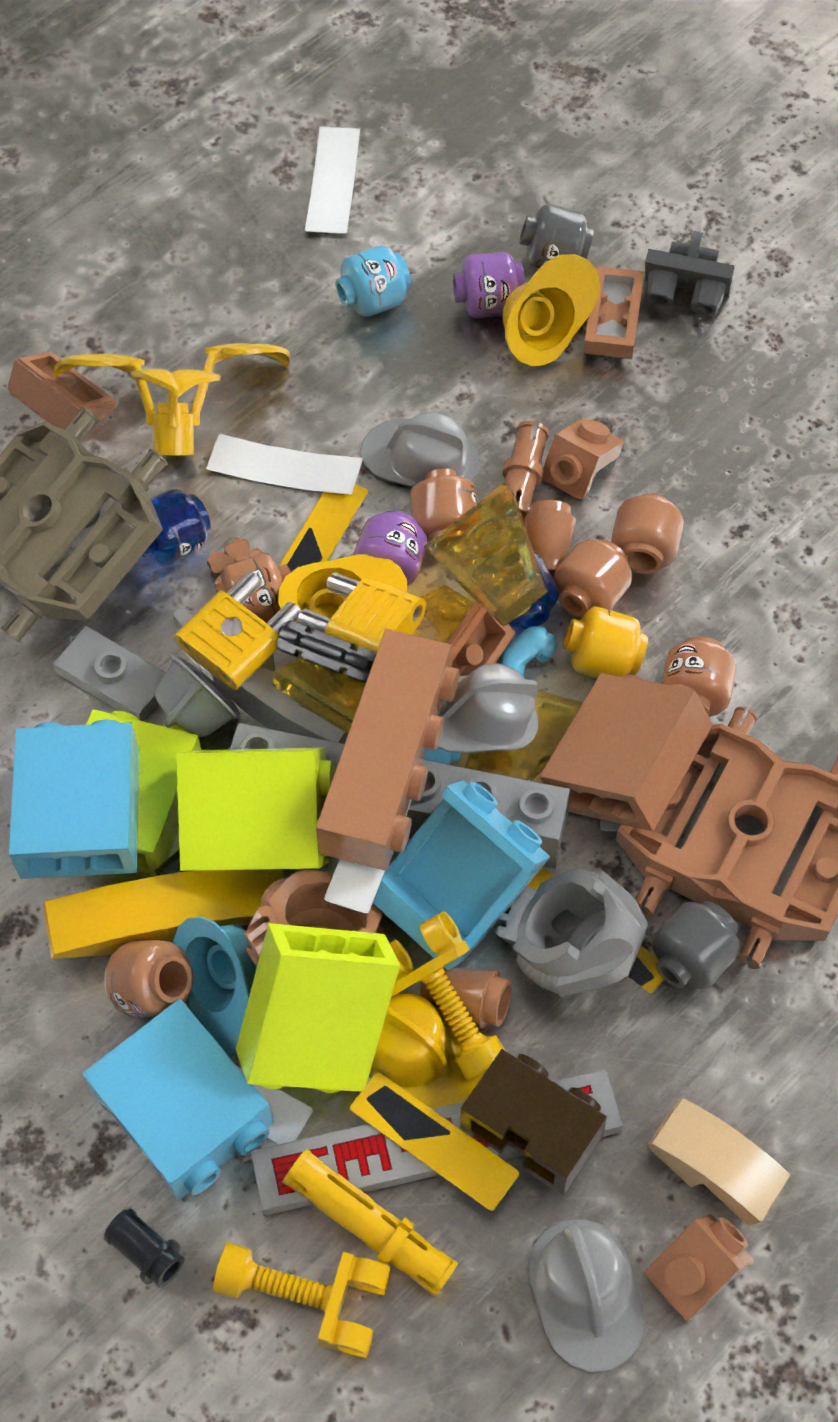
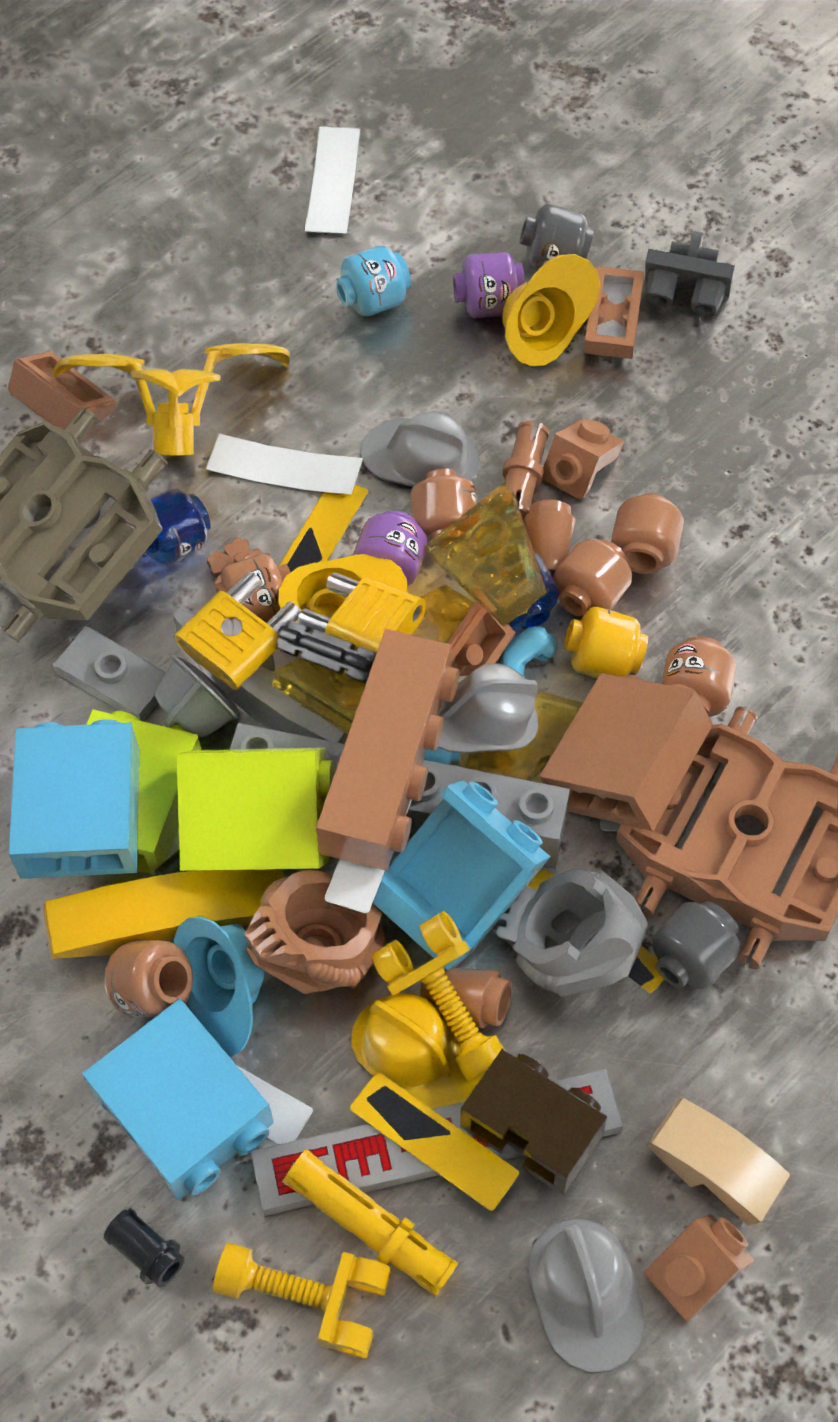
neon yellow brick [236,923,400,1093] -> none

